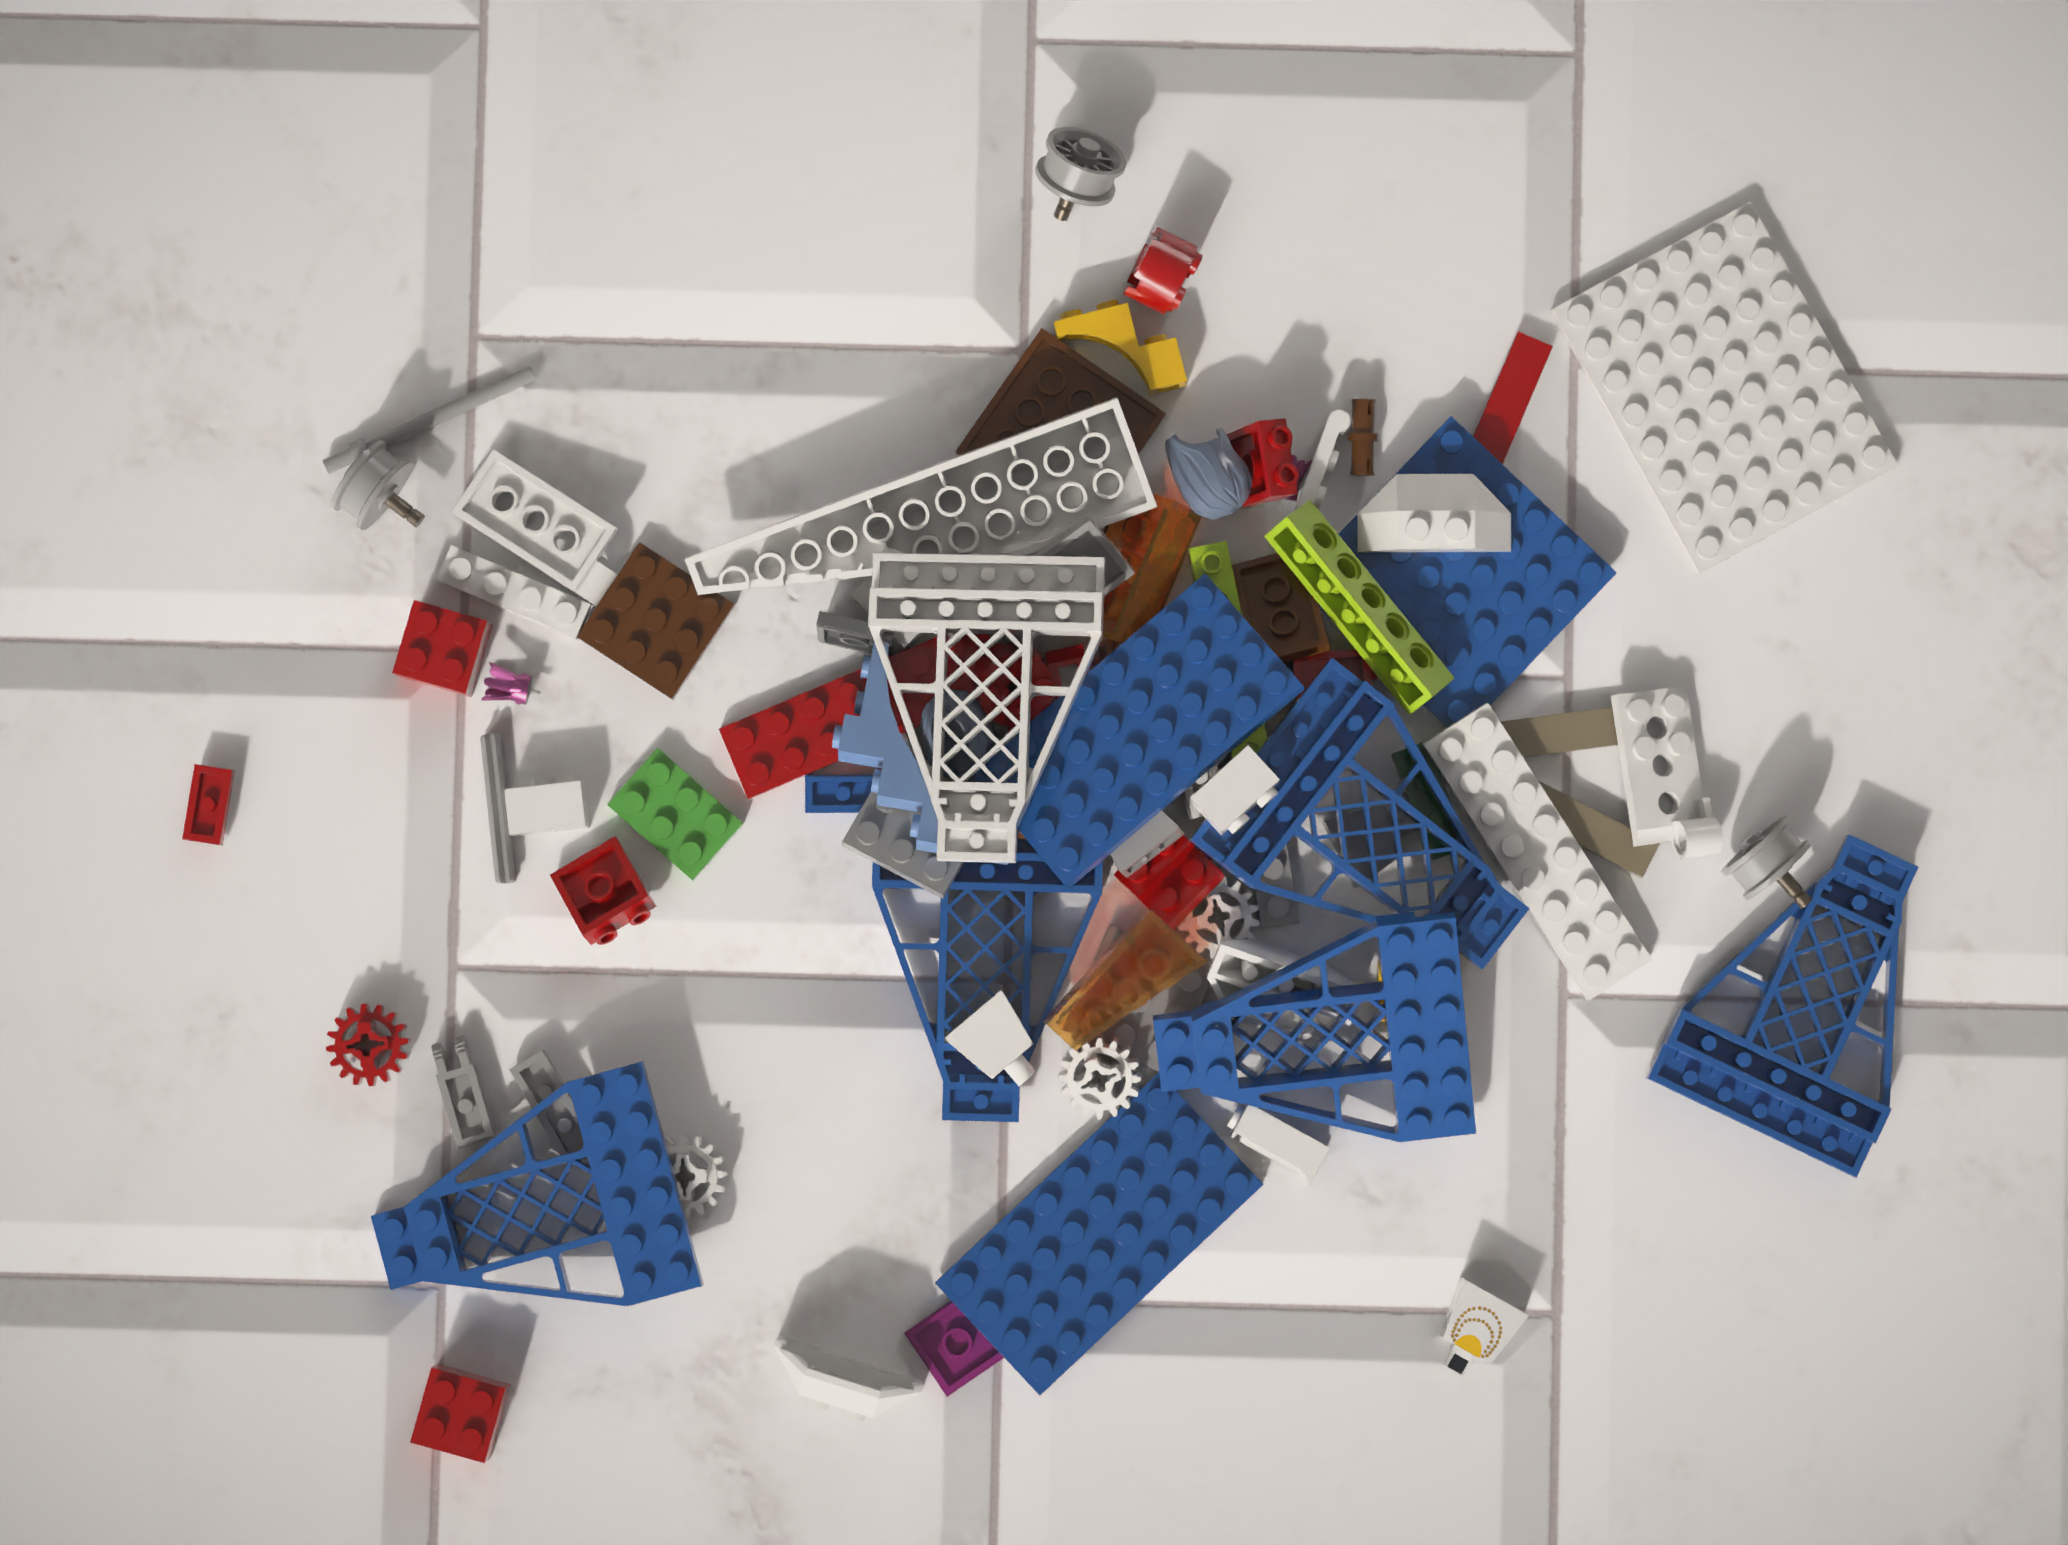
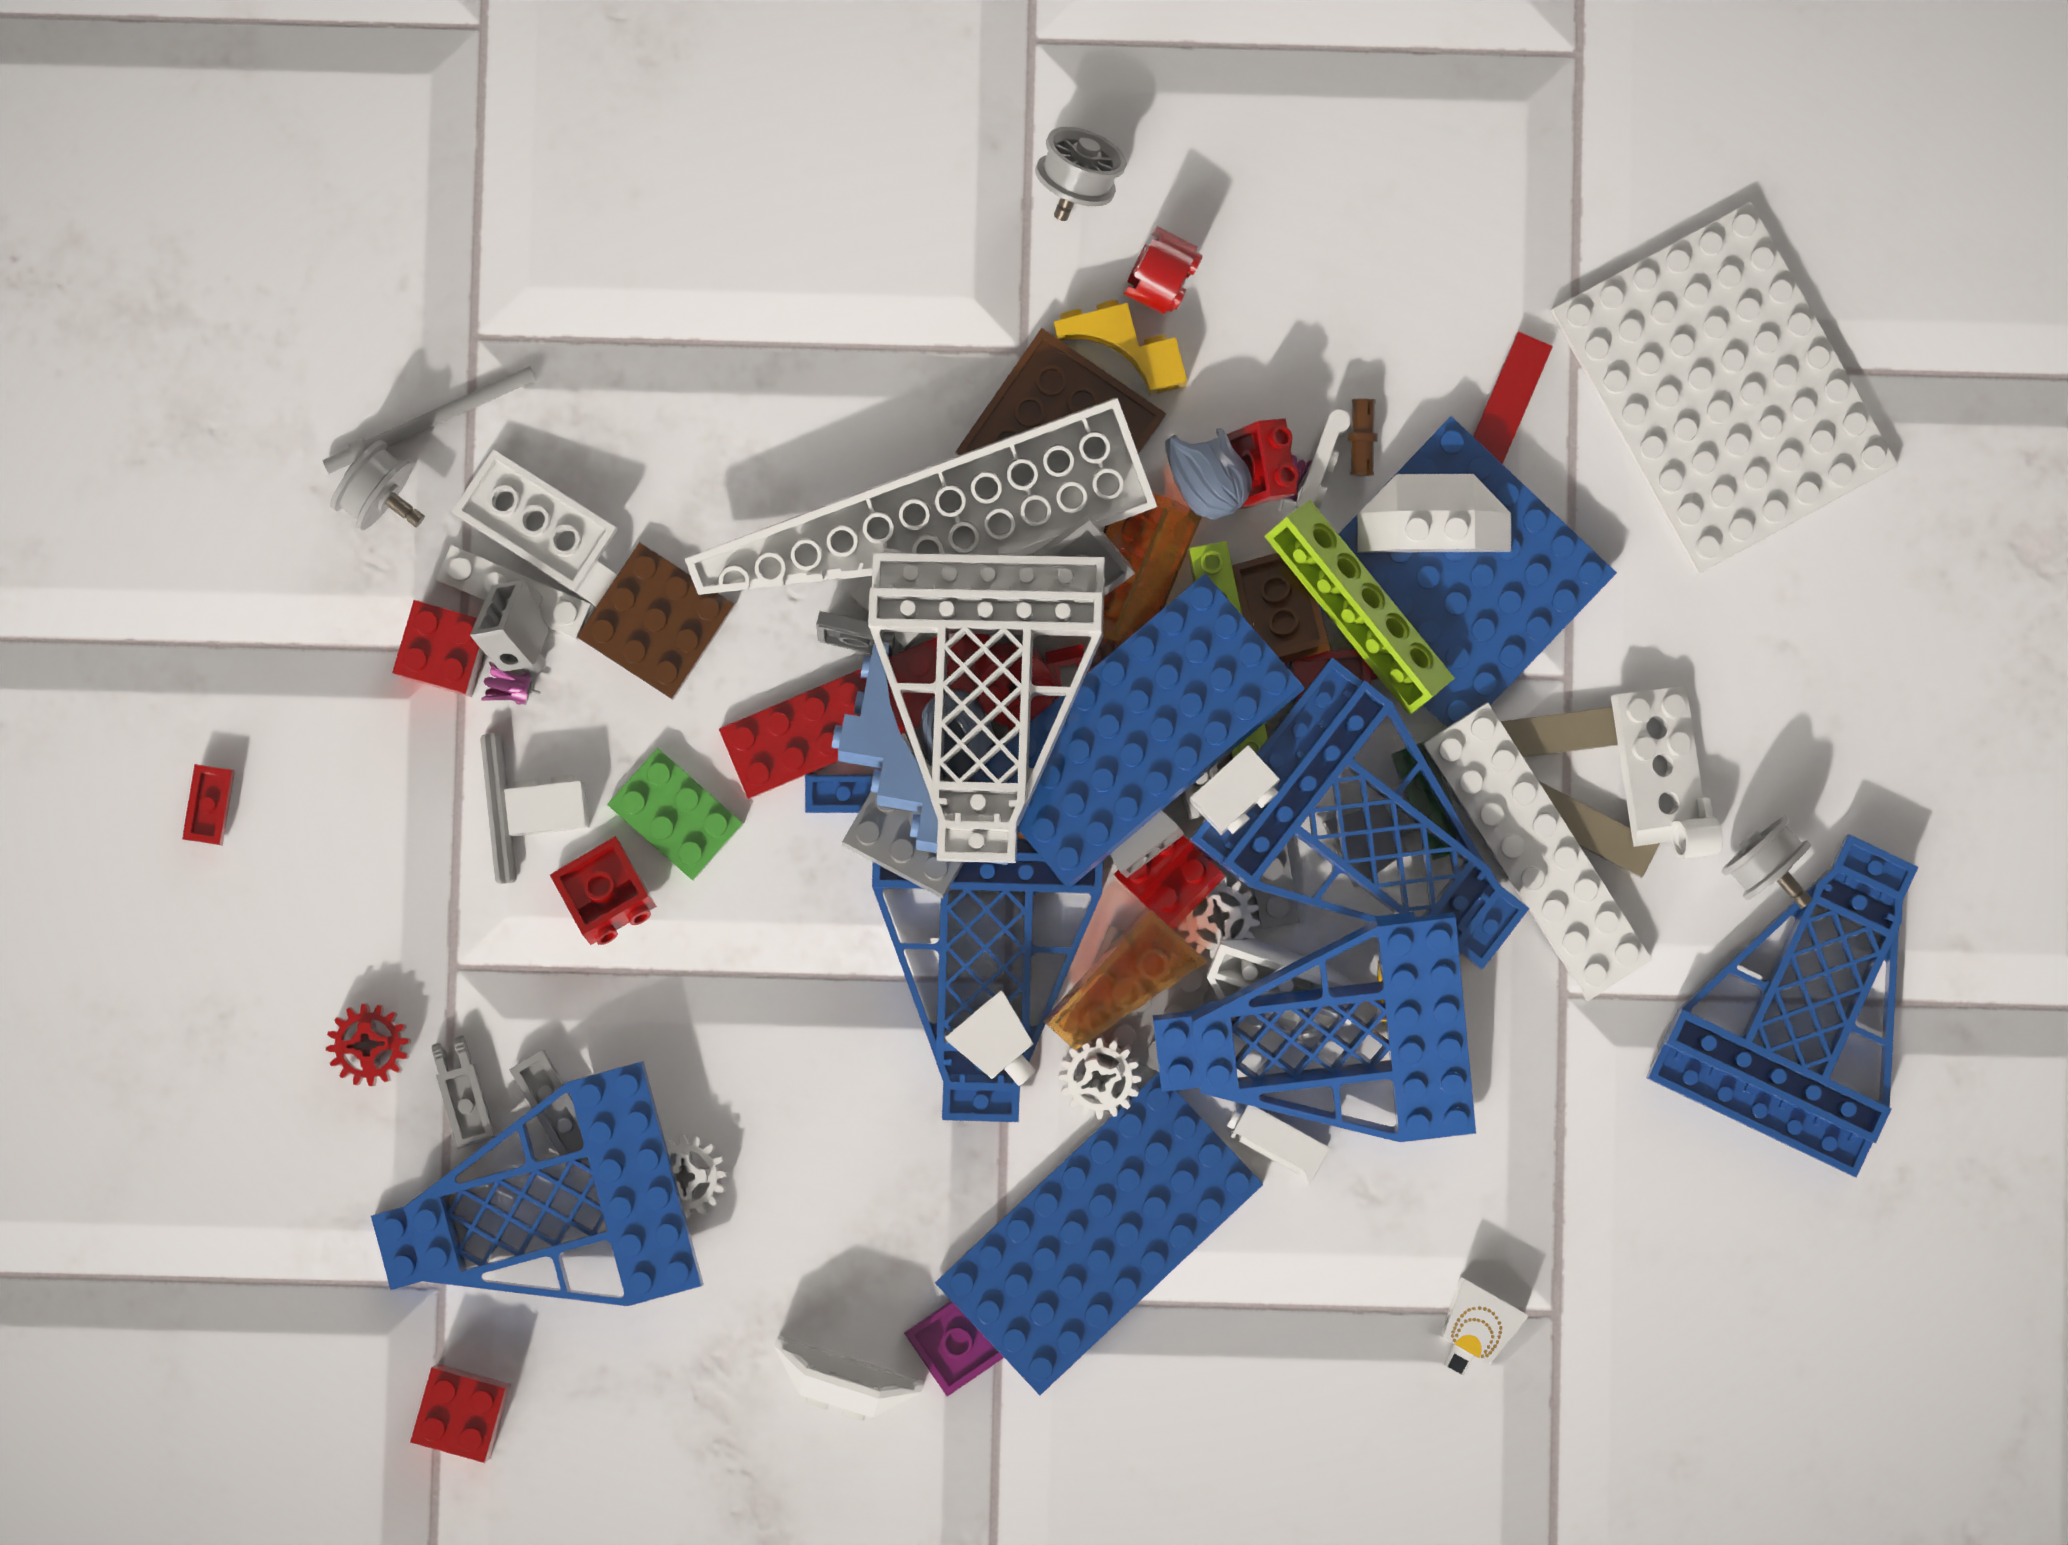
none -> light grey torso [470,580,548,675]

